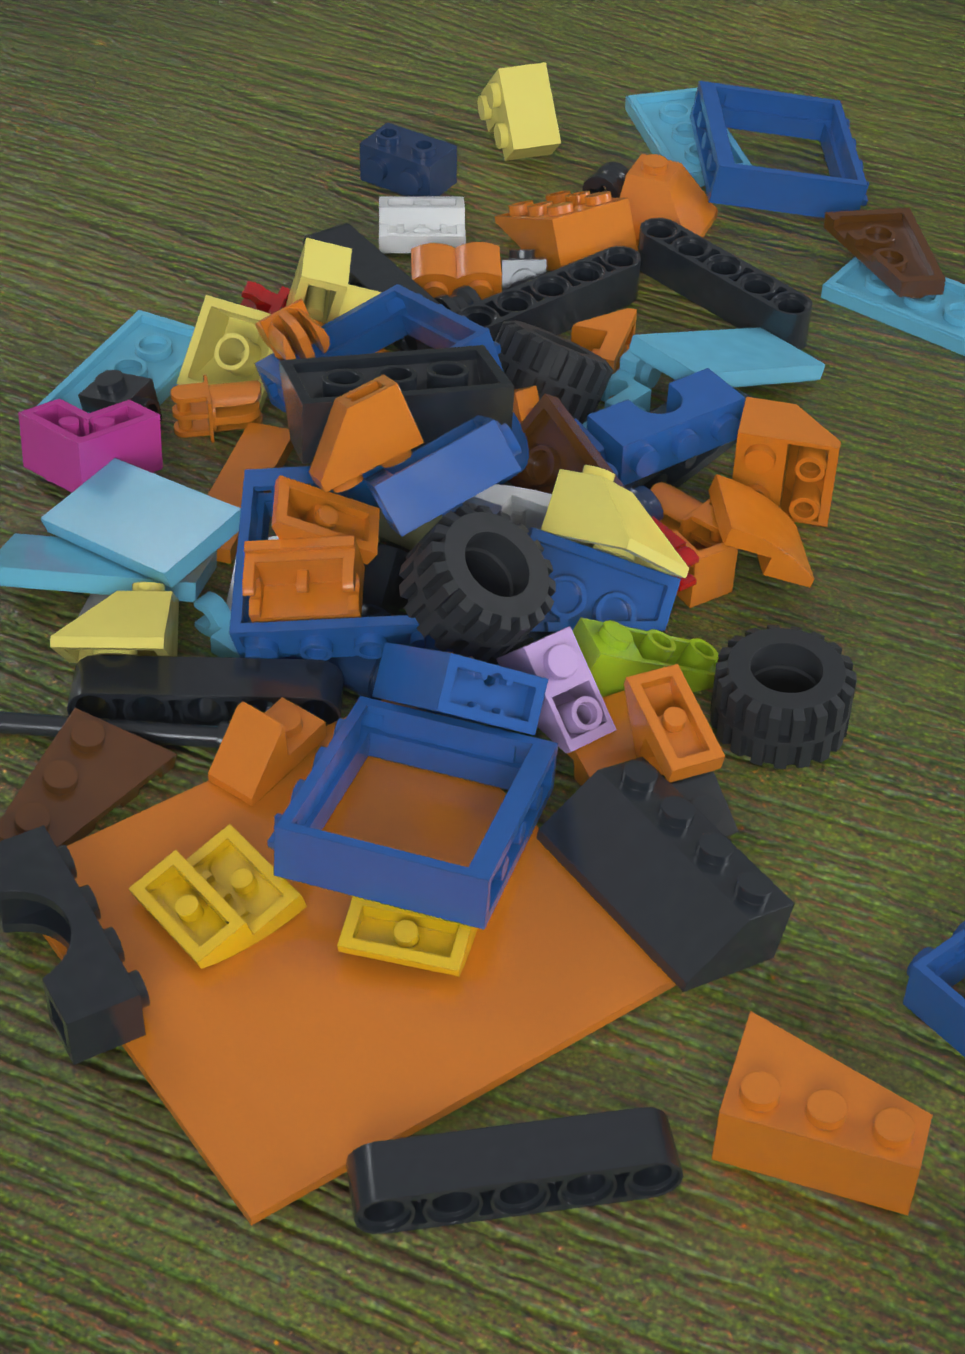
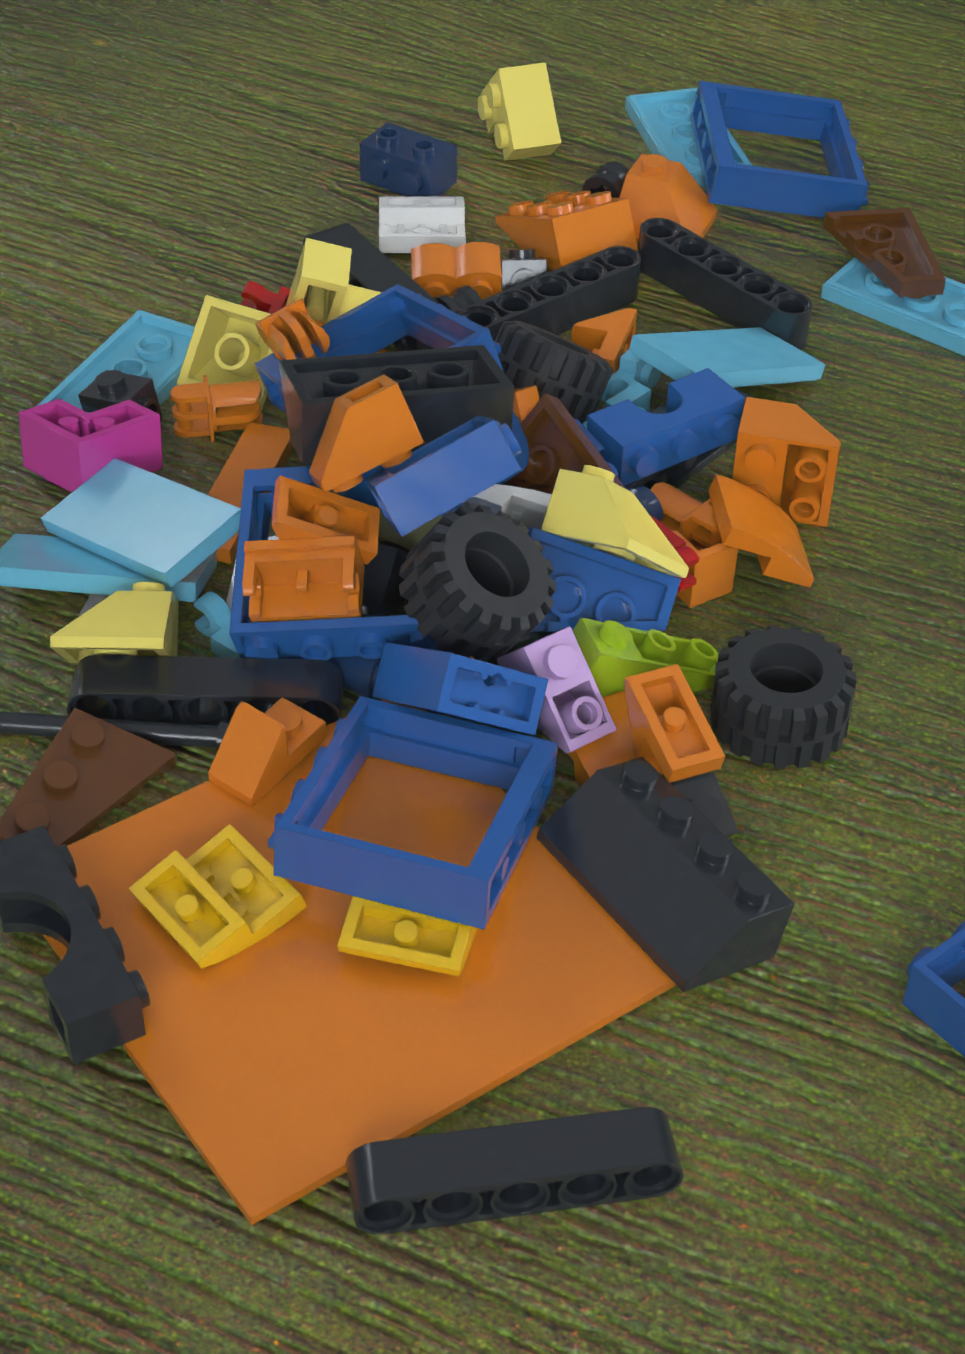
orange wedge [712,1011,933,1216] -> none

